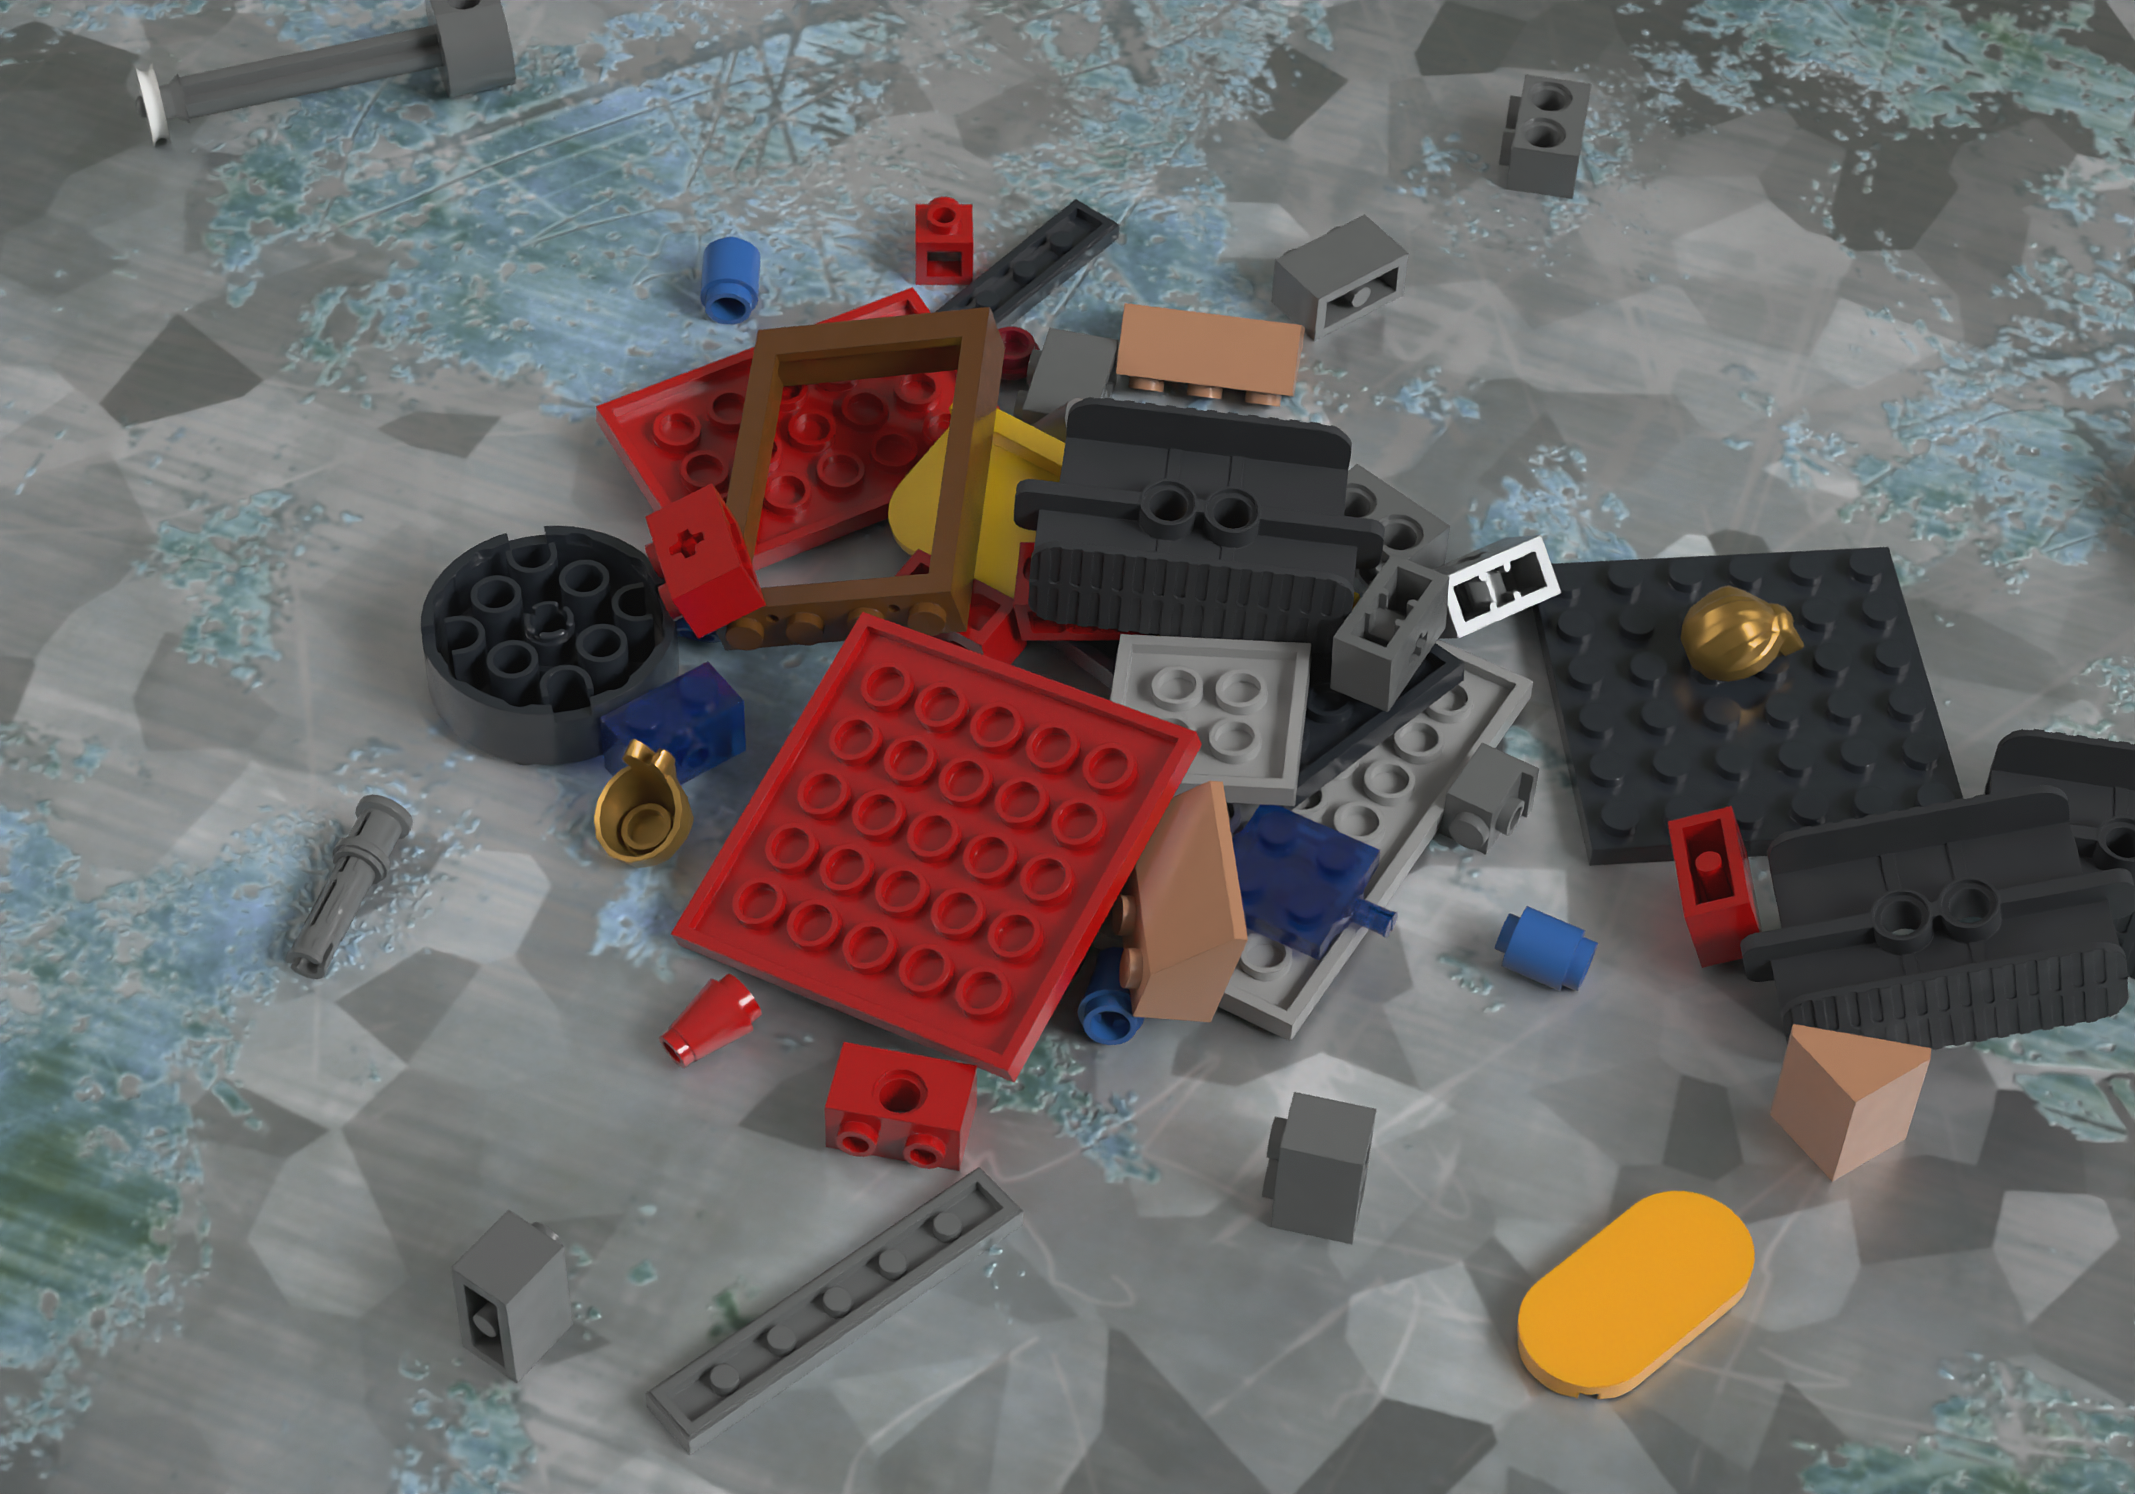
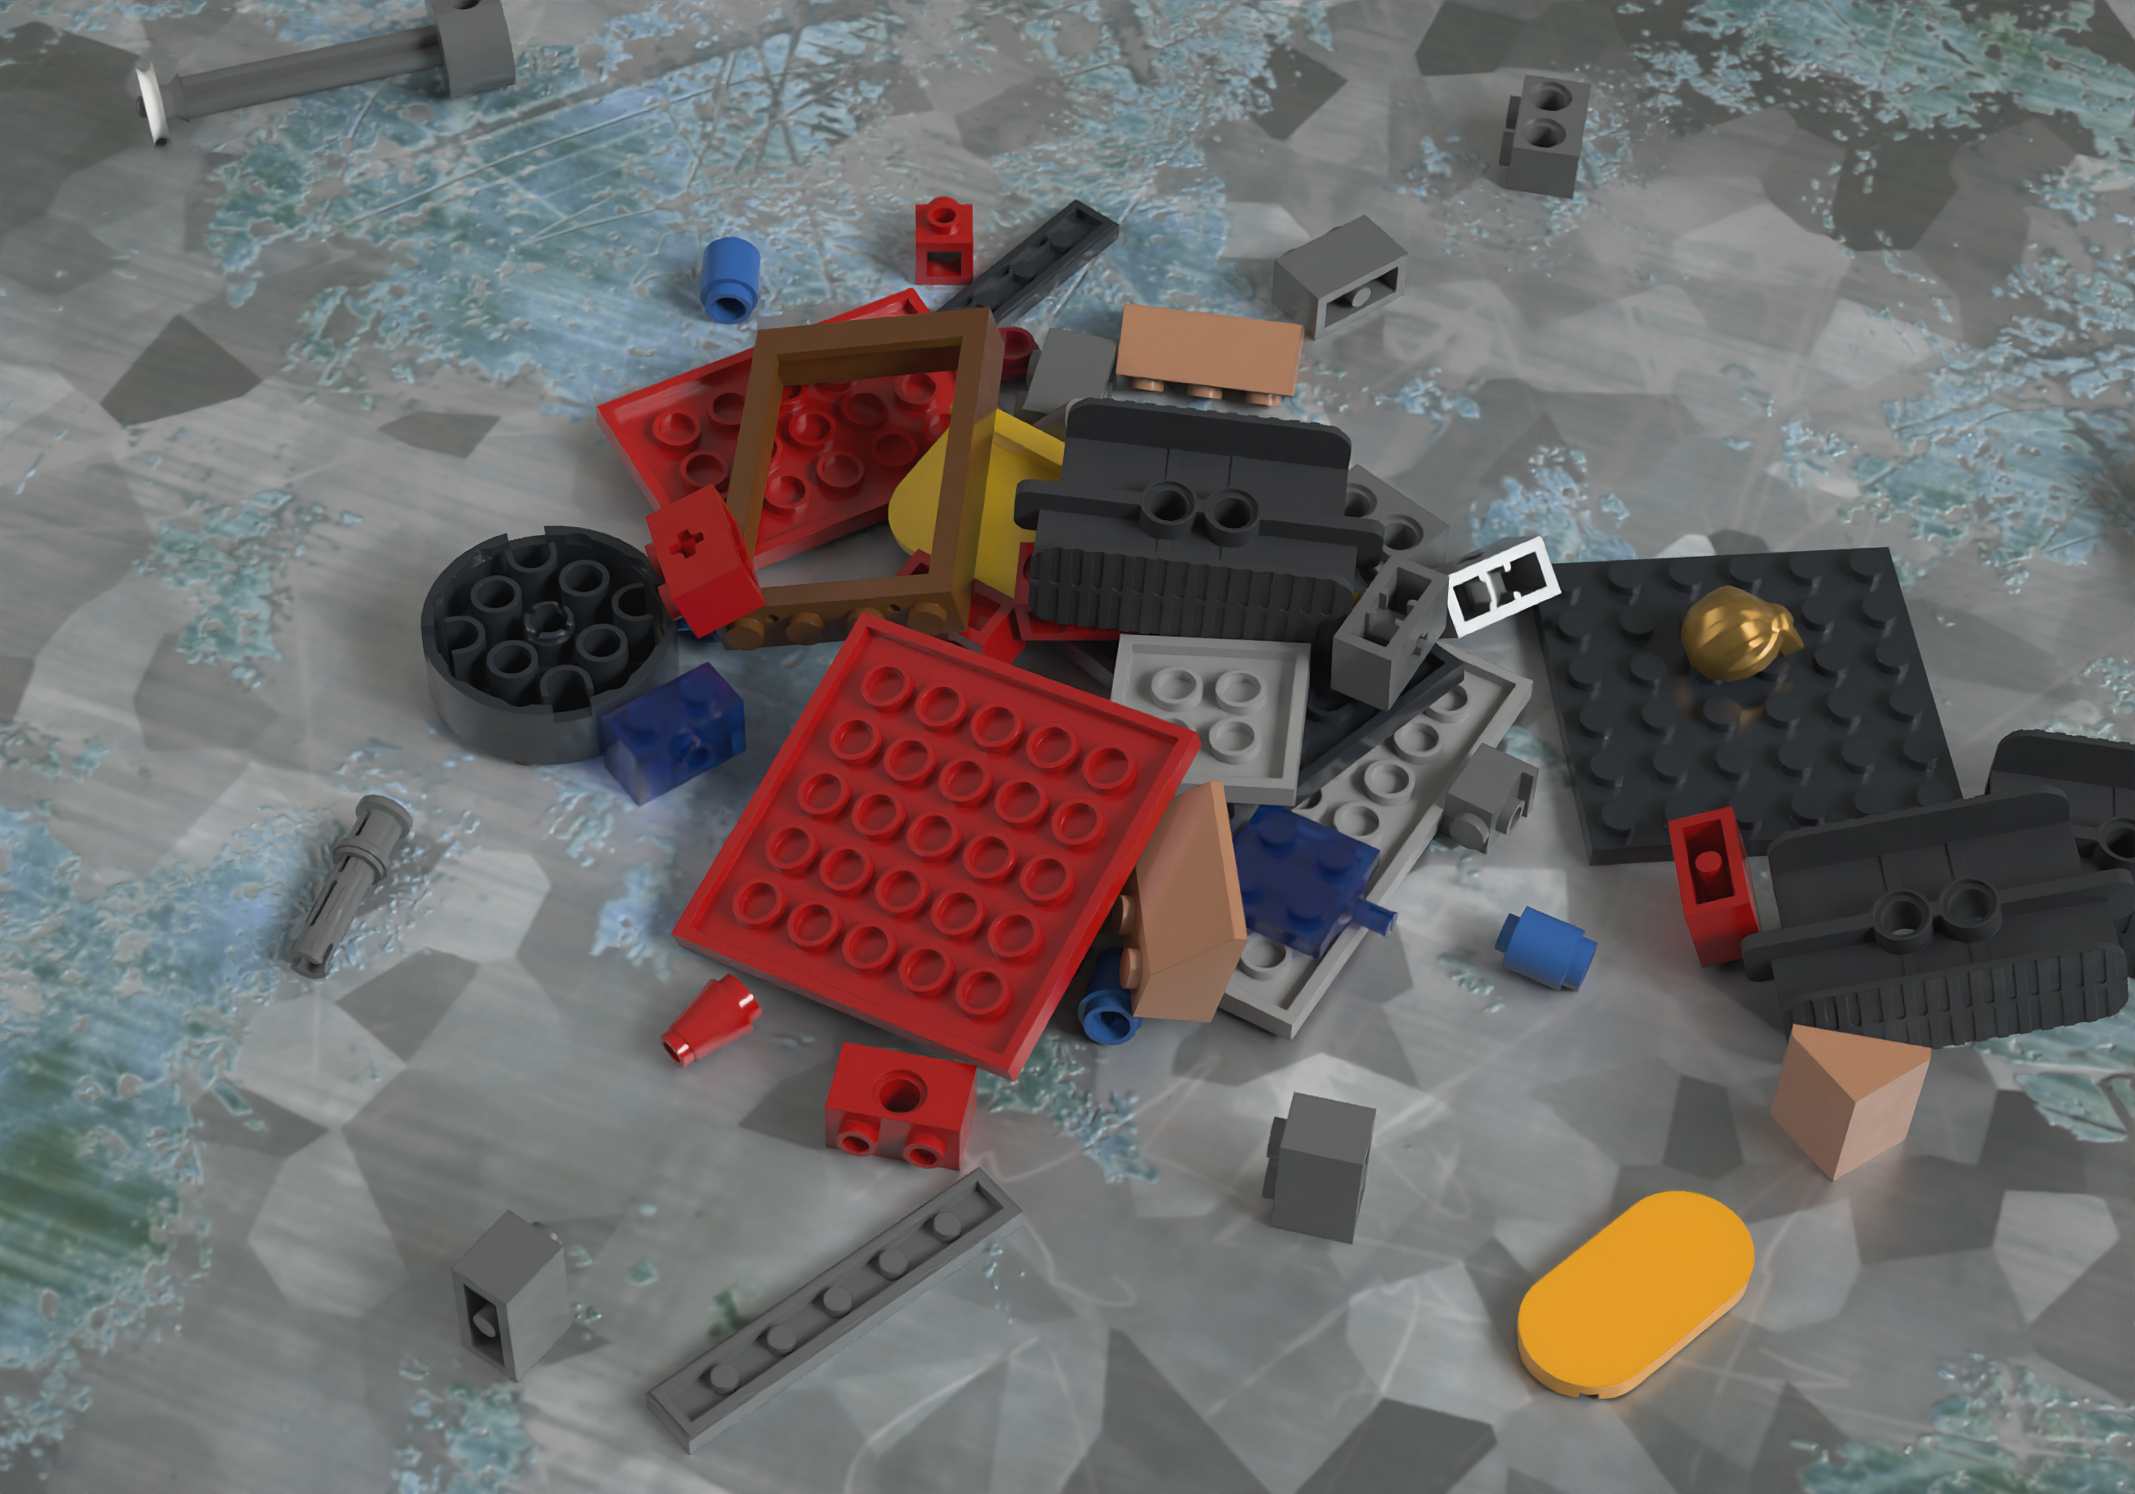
pearl gold piece [594,739,694,868] -> none

